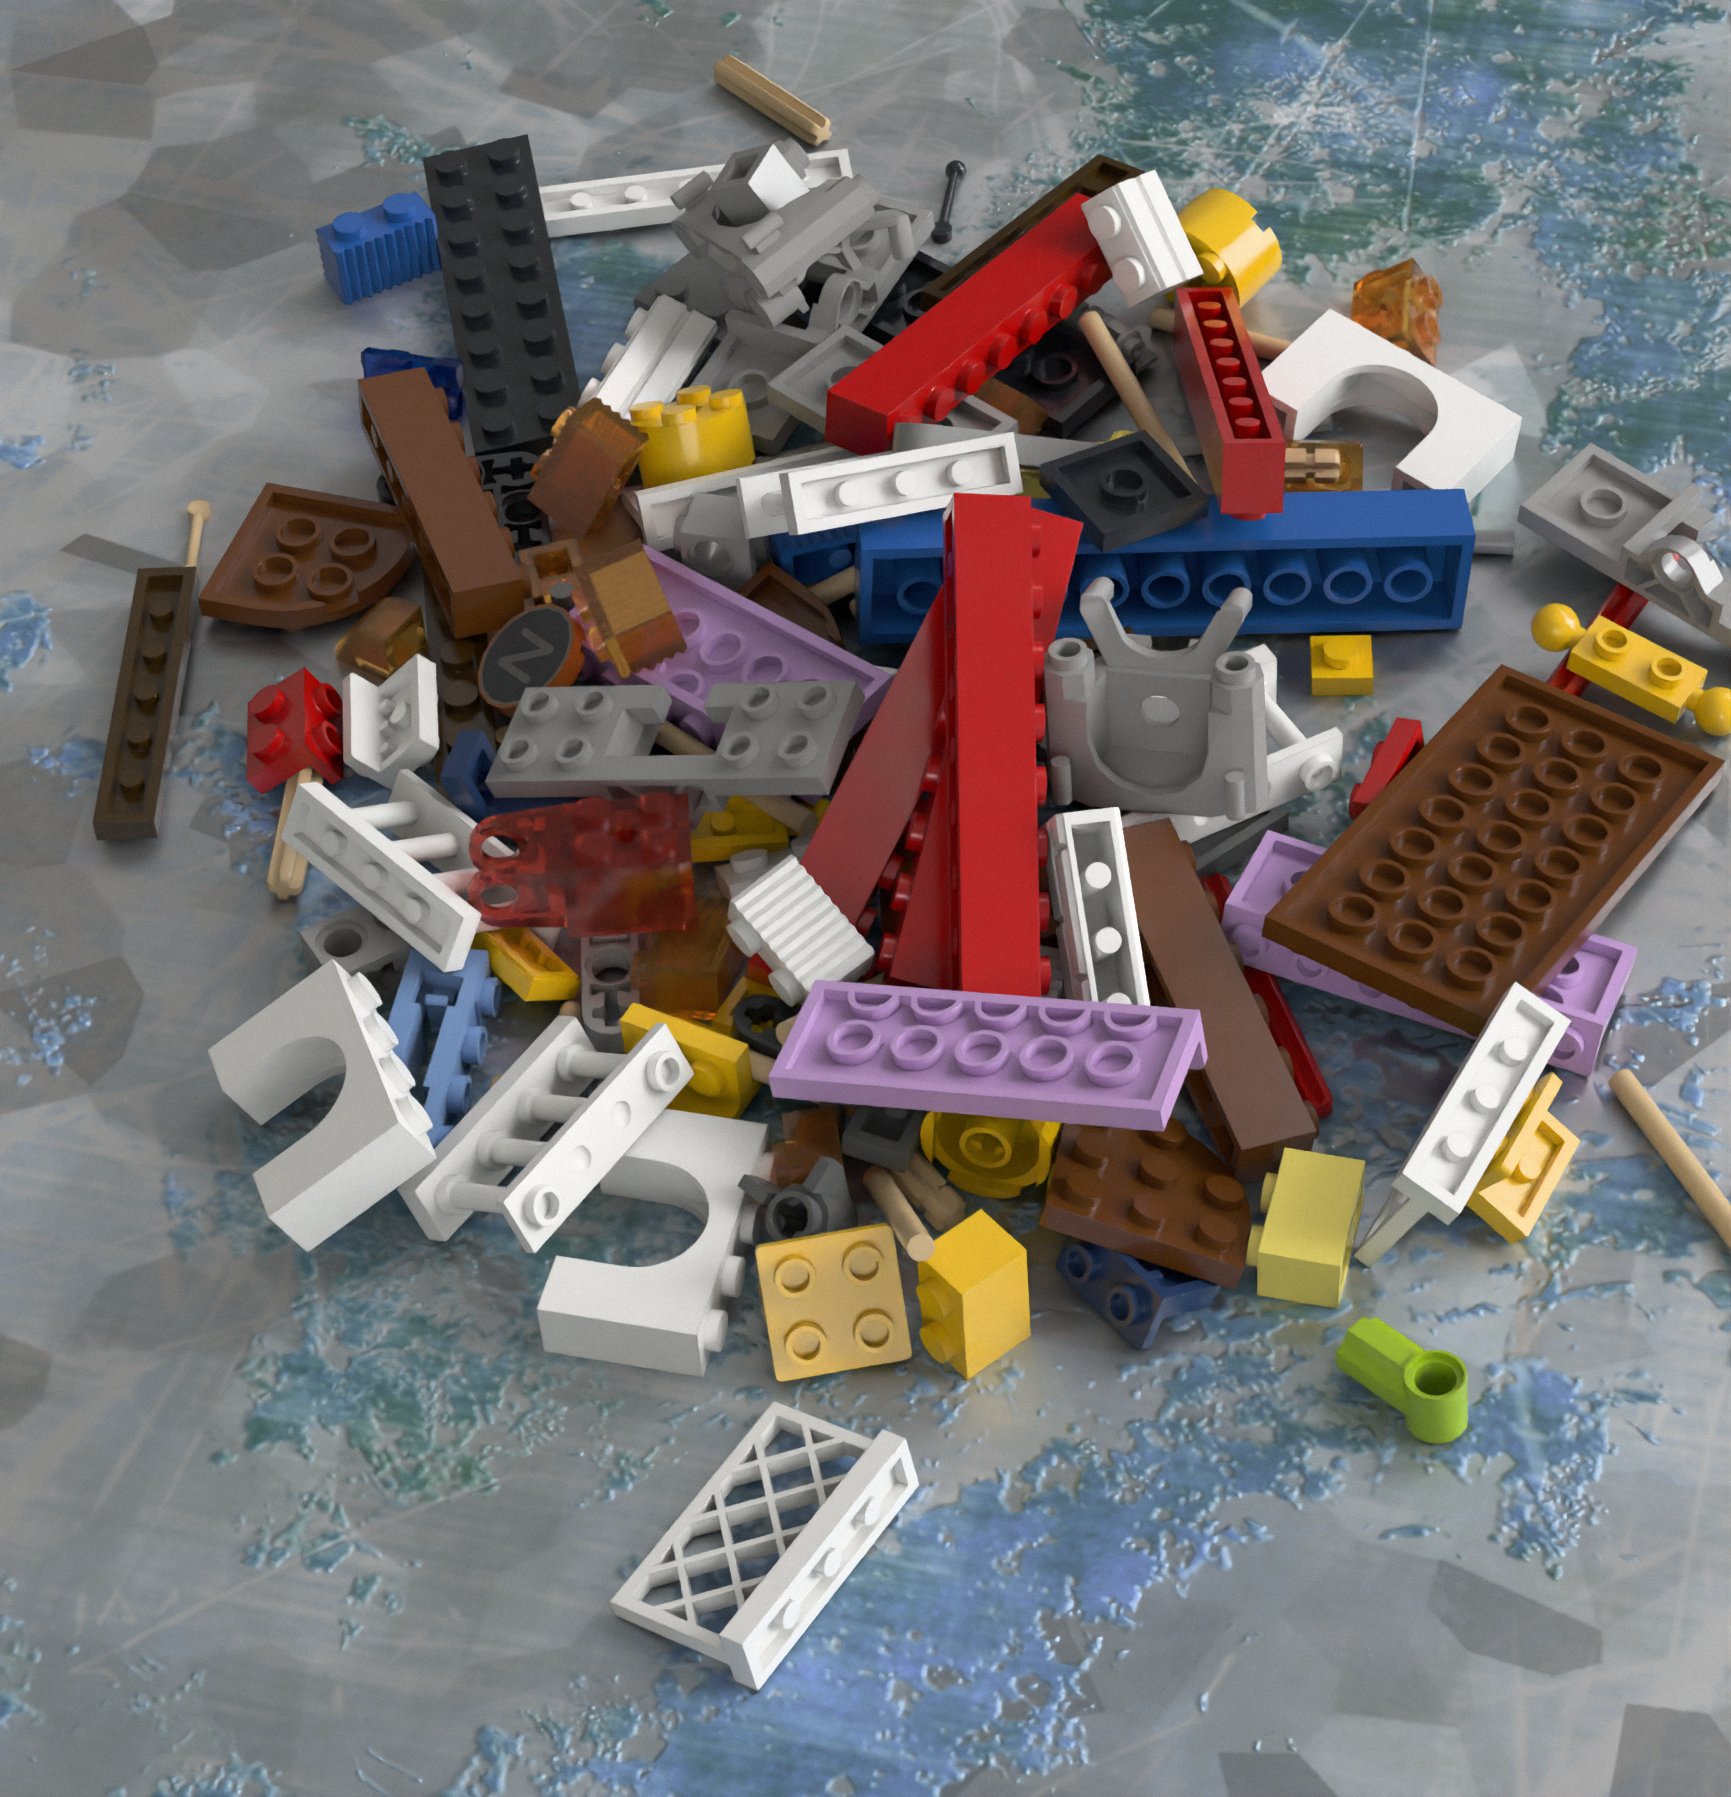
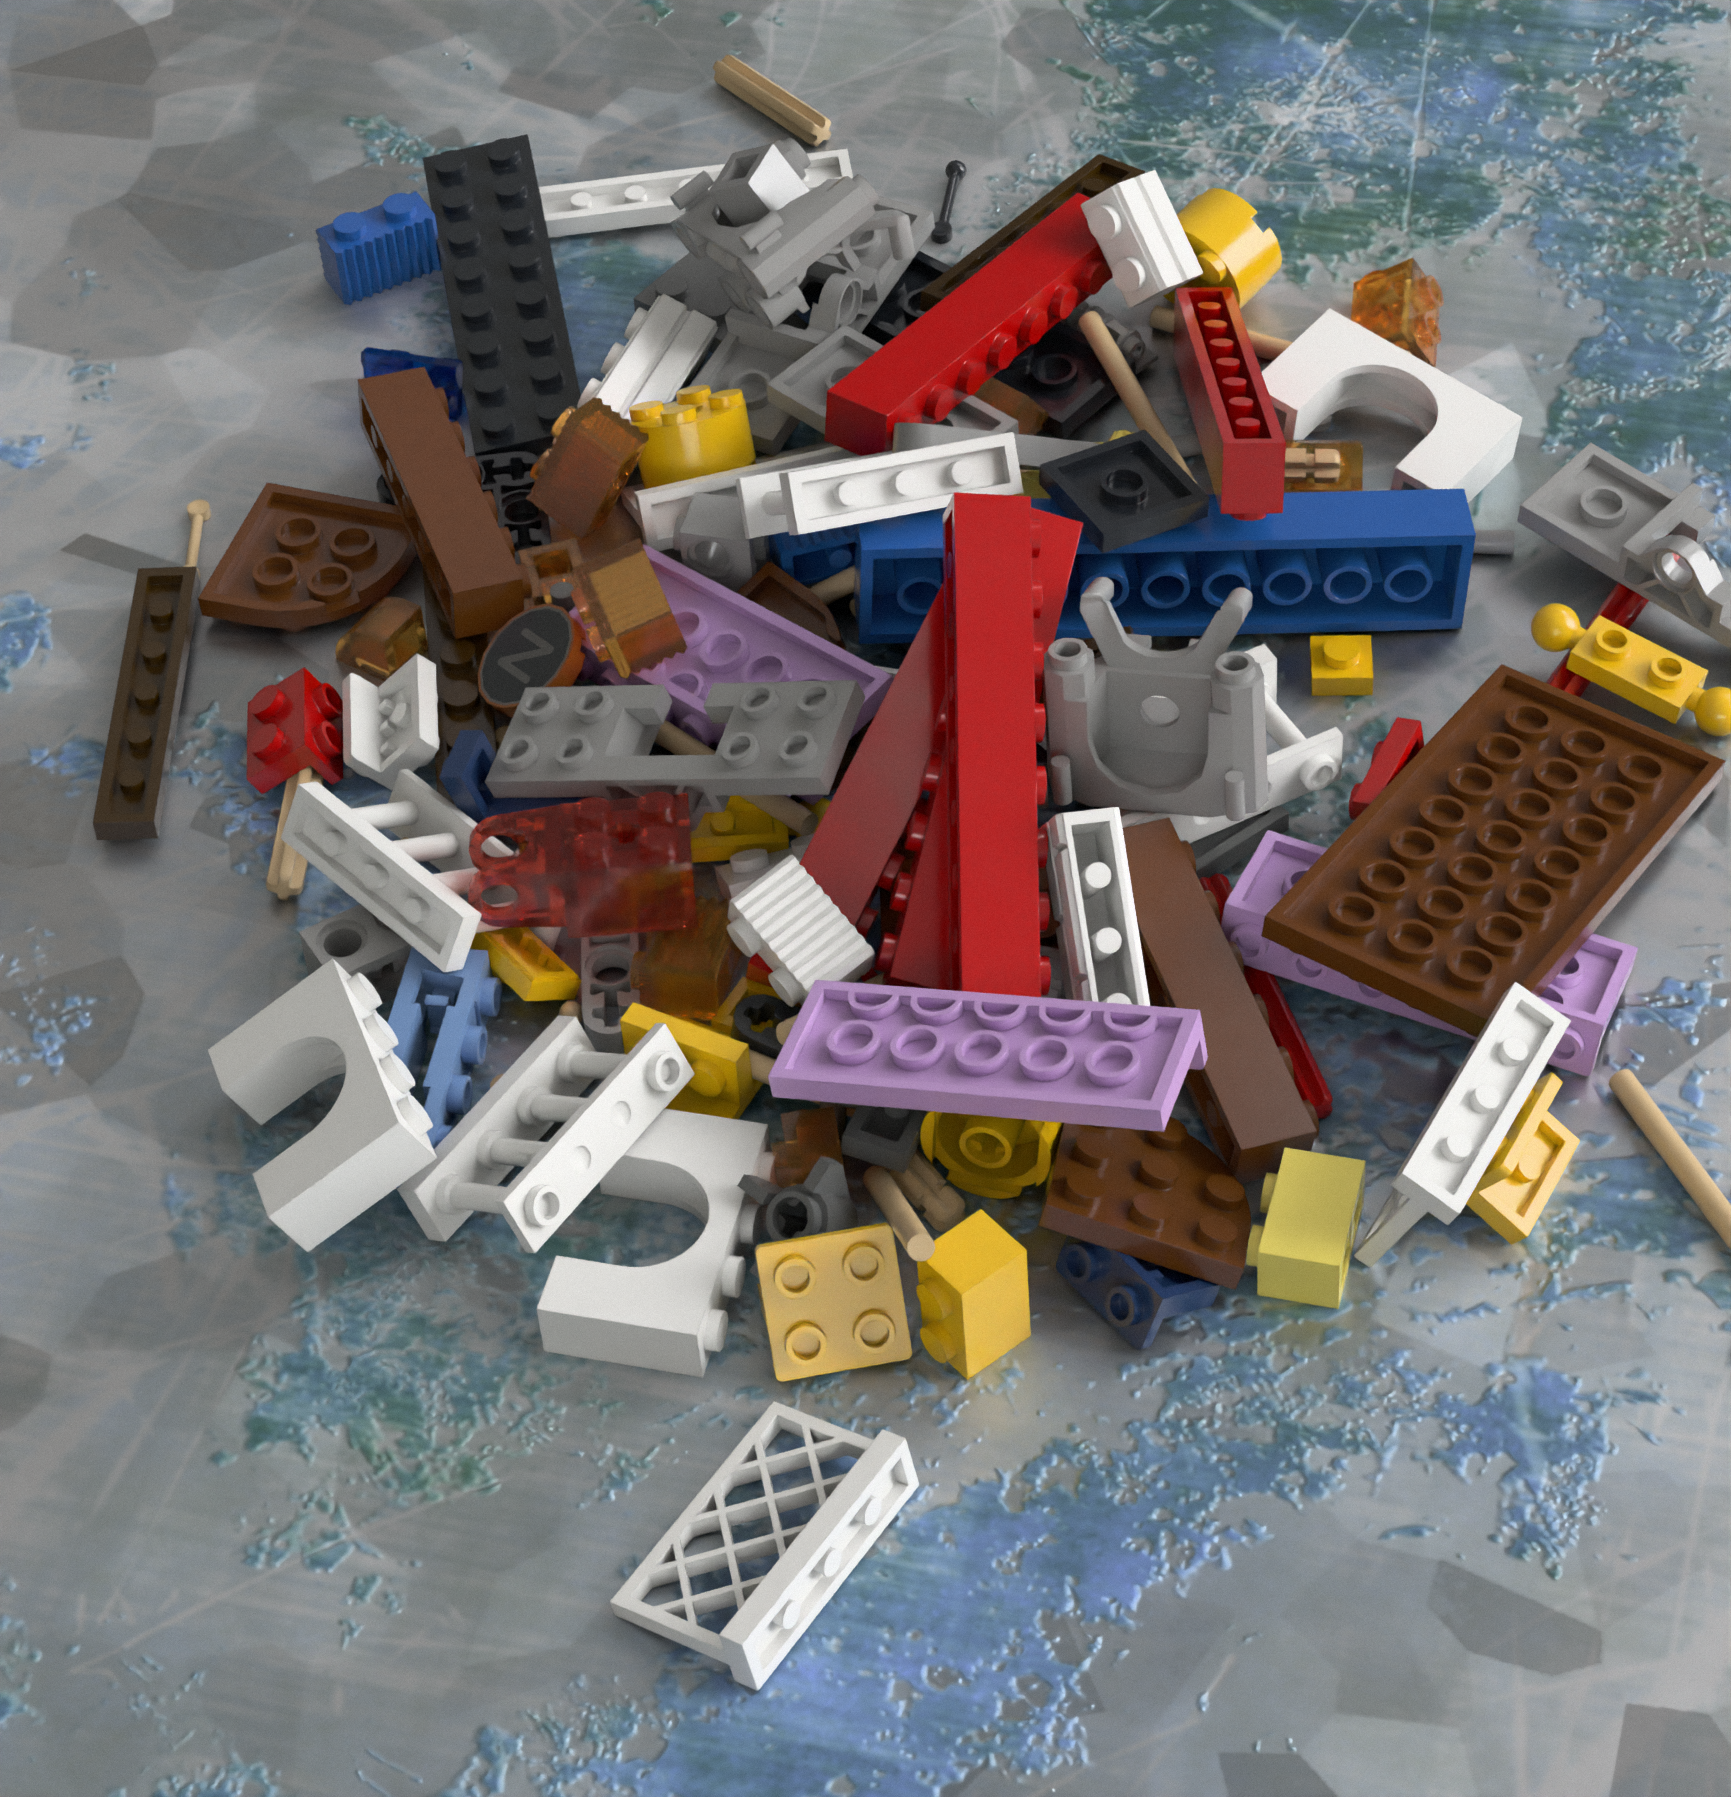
lime piece [1335,1316,1468,1444] -> none

